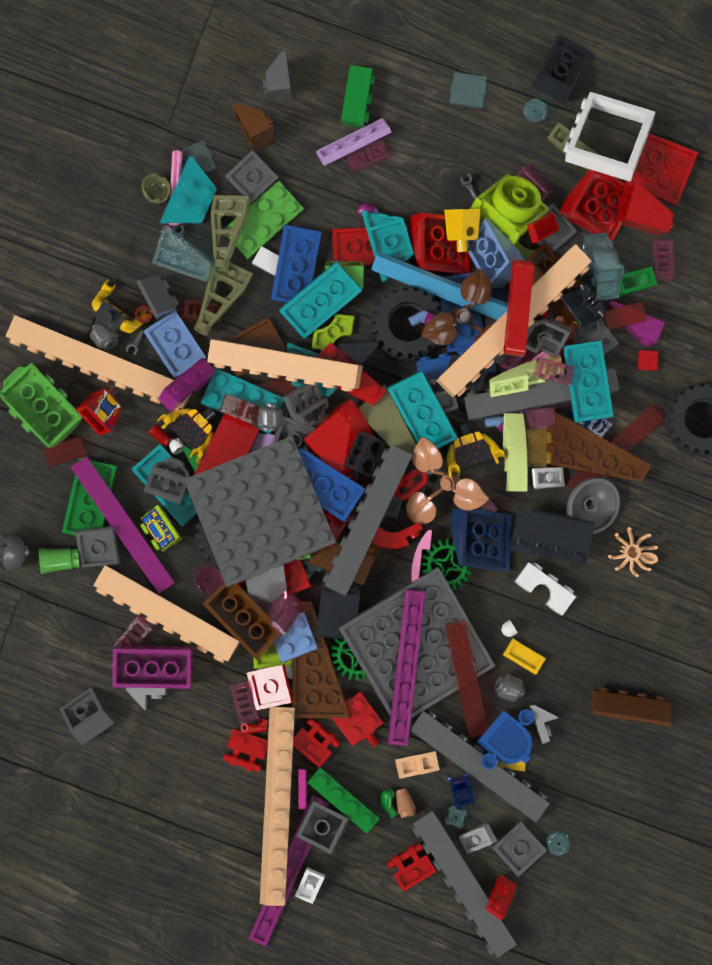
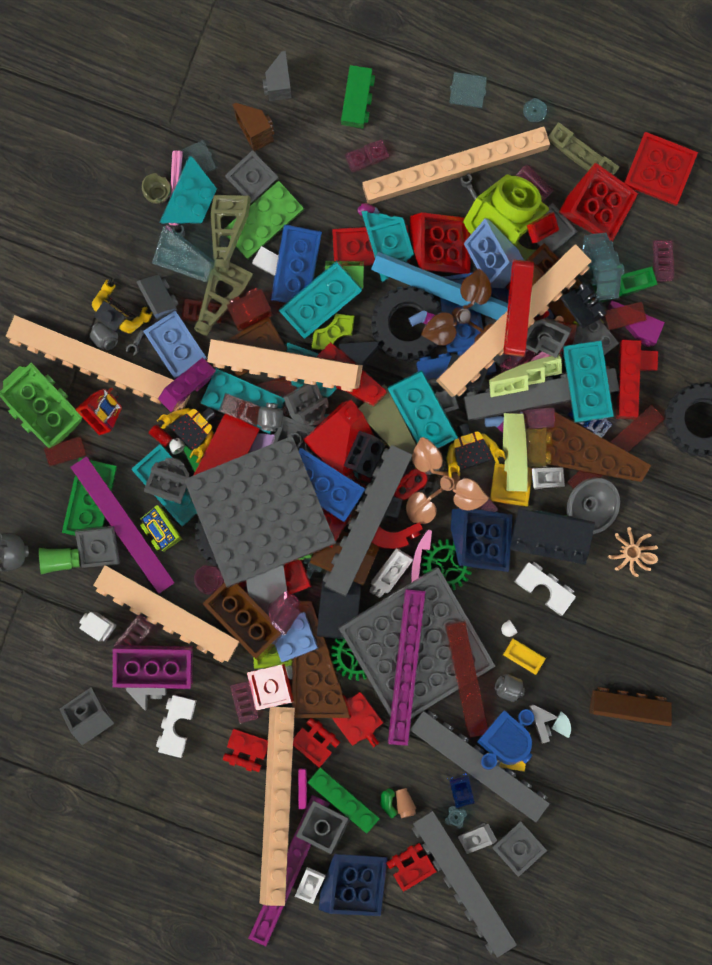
clear red bush [135,305,152,323] -> none
red arm [241,718,269,733] -> none
lavender tile [316,118,391,166] -> none
light nougat slope [395,751,439,779] -> none
yellow torso [444,209,480,252] -> none
red plate [485,875,517,920] -> none
black slope [532,36,591,104] -> none
clear pink slope [533,357,575,386] -> none
clear light blue plate [546,831,571,856] -> none
white window [563,92,655,182] -> none
red slope [615,182,674,235] -> none
none -> white arch [79,612,117,641]
none -> white arch [156,695,197,758]
none -> clear red brick [227,288,273,332]
none -> dark blue slope [319,854,387,916]
none -> light nougat brick [363,126,550,204]
none -> white hinge [370,548,413,598]
none -> yellow tile [490,463,533,507]
none -> light aqua tile [551,711,571,738]
none -> red arch [616,340,641,420]

